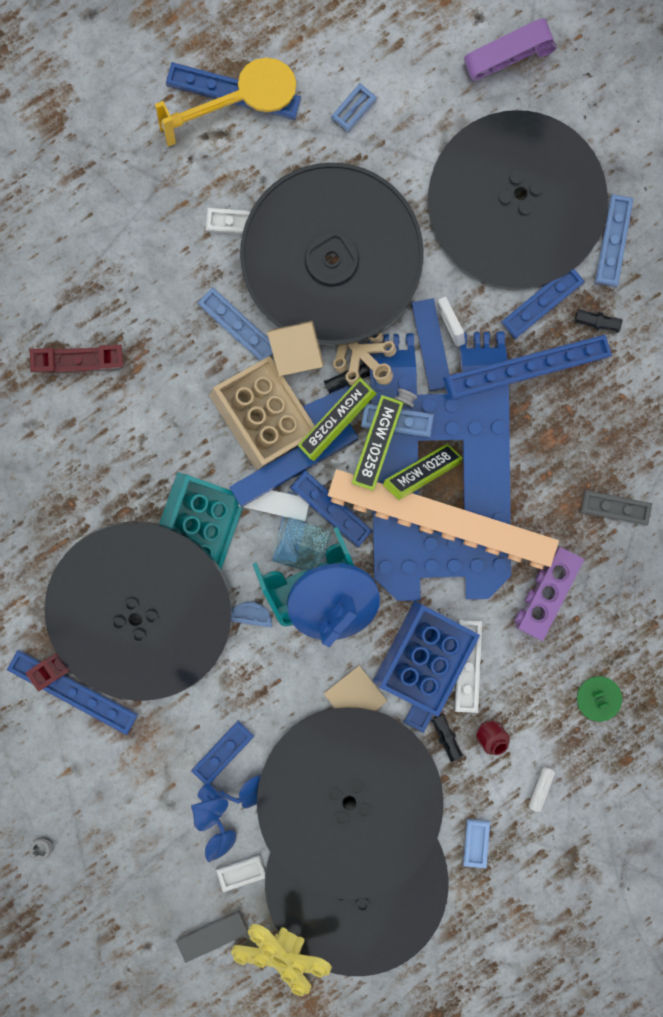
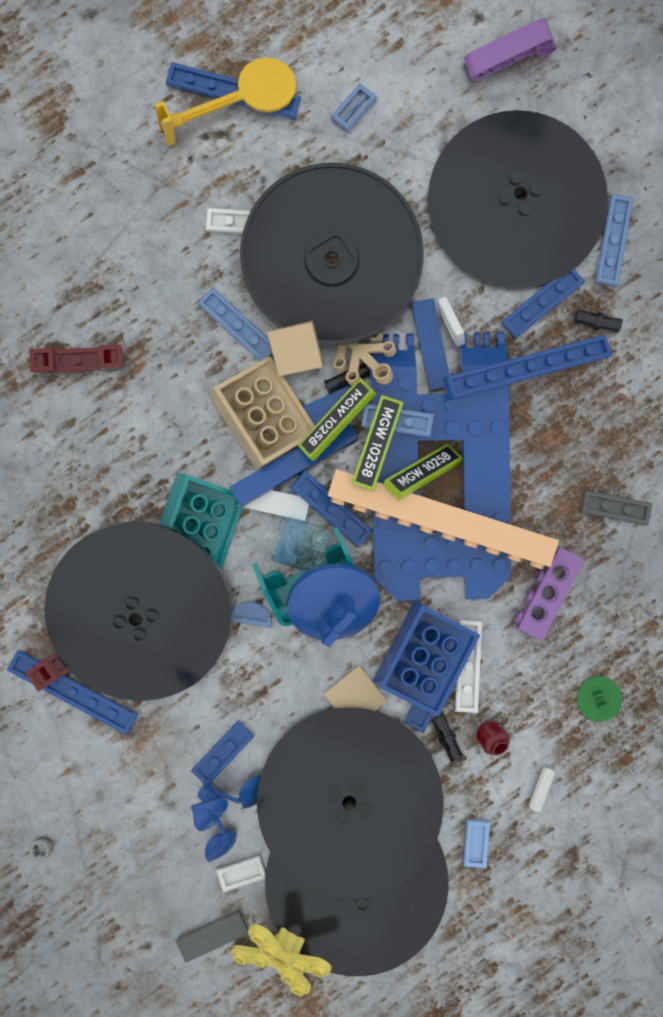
light grey bush [394,388,418,408] -> none

